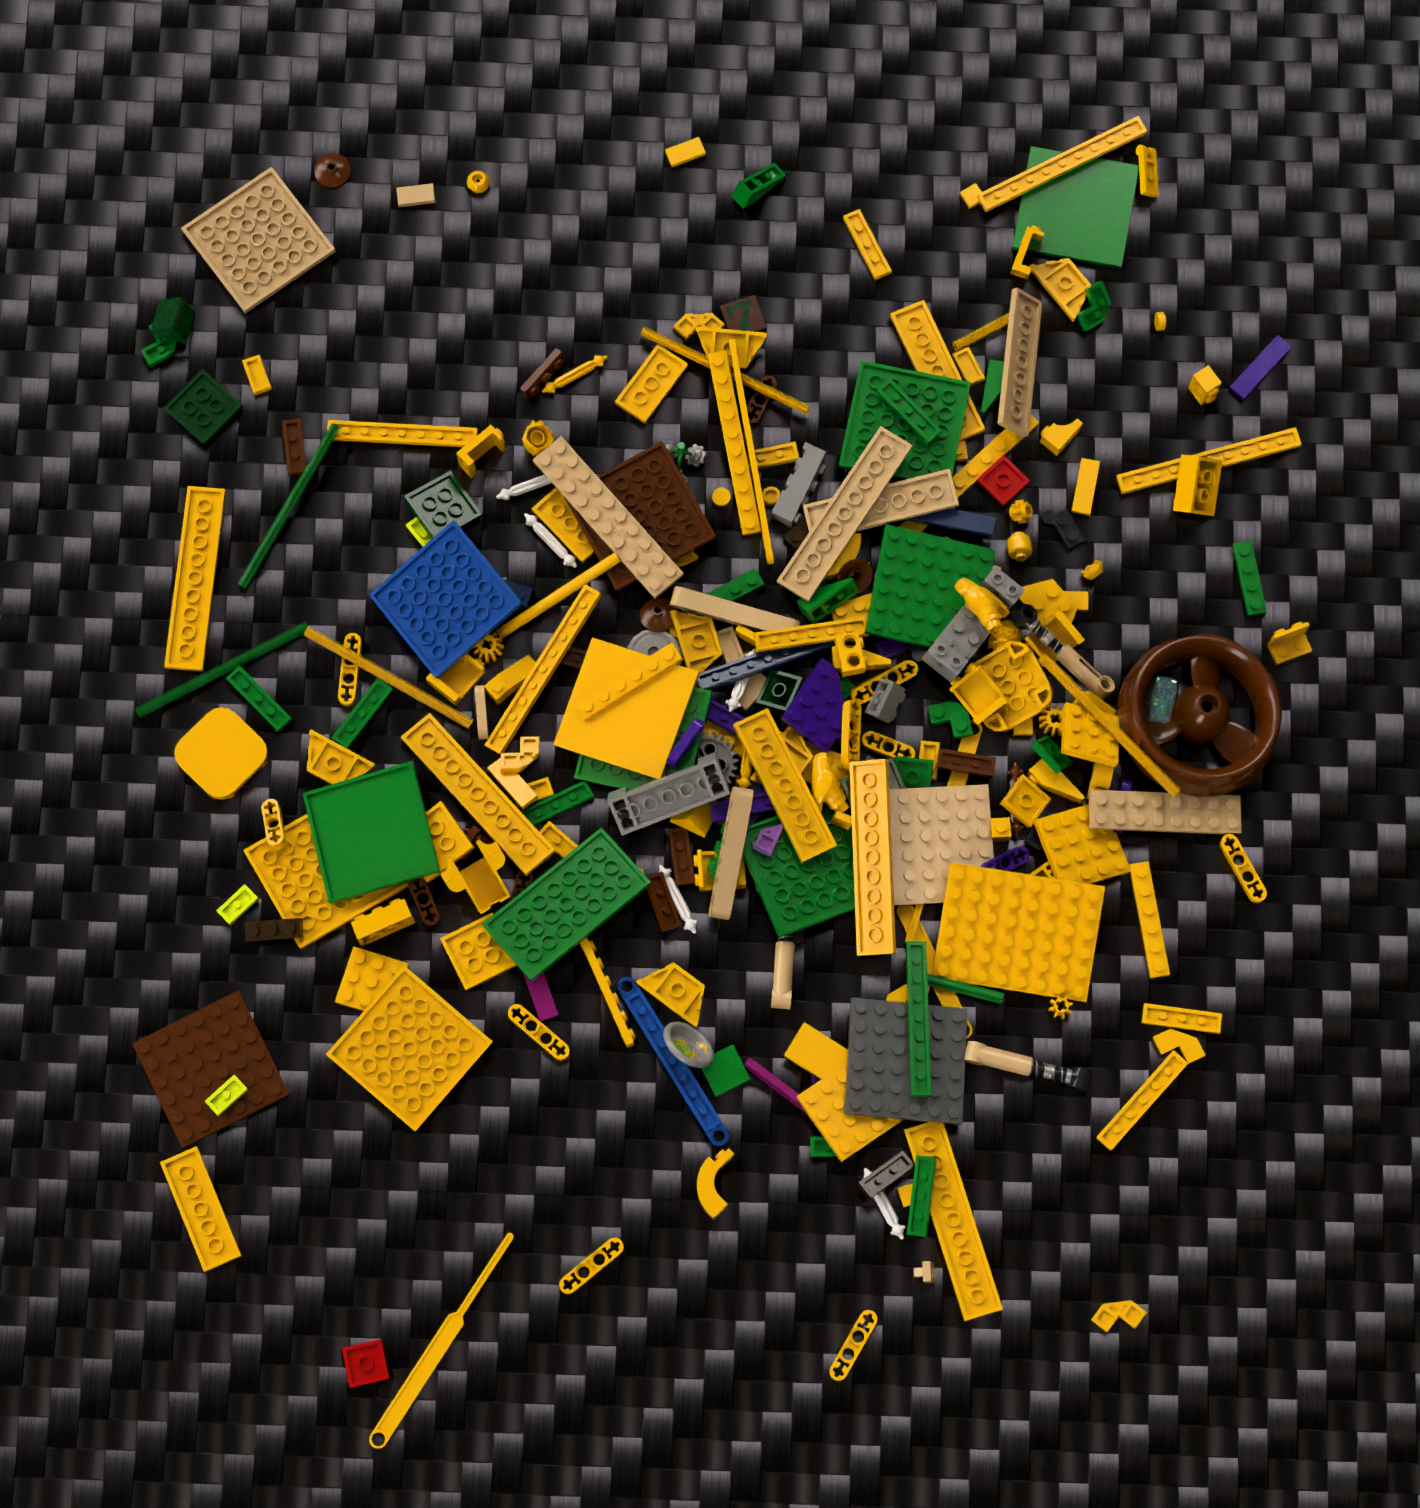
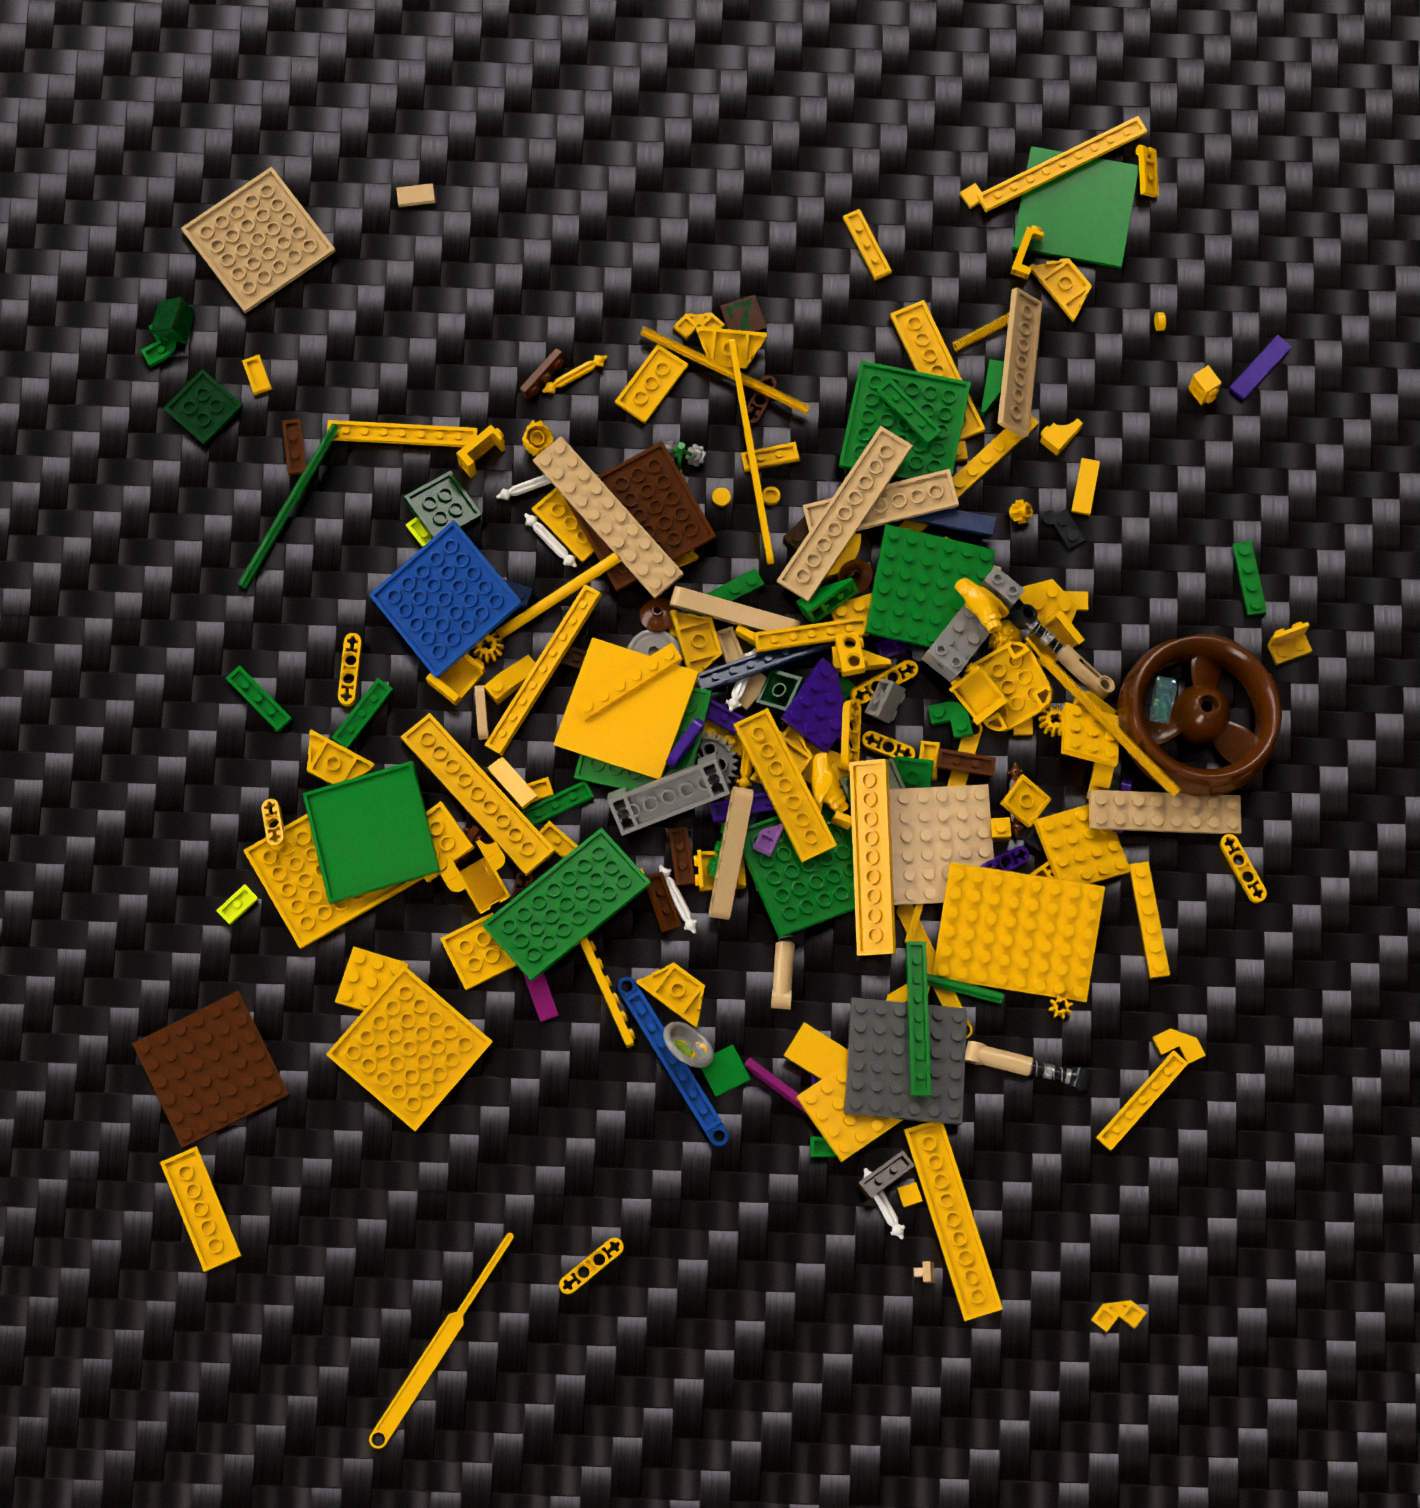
green axle [135,621,308,718] -> none
yellow plate [164,486,226,672] -> none
yellow tile [174,707,268,800] -> none
neon yellow plate [205,1074,248,1117] -> none
dark brown plate [245,918,303,942] -> none
yellow axle [304,626,473,729] -> none
reddish brown dish [314,153,351,188] -> none
red plate [342,1339,390,1388] -> none
yellow slope [351,898,415,946] -> none
reddish brown beam [407,877,439,925] -> none
yellow plate [467,171,490,193] -> none
yellow tile [501,737,539,773] -> none
yellow beam [508,1004,570,1061] -> none
yellow tile [665,137,706,167] -> none
yellow slope [670,800,717,838] -> none
yellow arch [697,1148,734,1220] -> none
yellow plate [708,350,761,536] -> none
green slope [731,163,786,209] -> none
light grey wedge [771,442,827,528] -> none
yellow beam [829,1310,877,1381] -> none
green tile [907,1155,937,1237] -> none
yellow tile [952,347,985,387] -> none
red plate [976,455,1030,507] -> none
yellow head [1007,532,1033,561] -> none
yellow slope [1027,759,1085,804] -> none
green tile [1030,735,1073,774] -> none
green plate [1076,281,1111,331] -> none
yellow plate [1081,560,1103,580] -> none
yellow plate [1116,427,1302,494] -> none
yellow plate [1141,1003,1222,1034] -> none
yellow slope [1173,454,1223,516] -> none

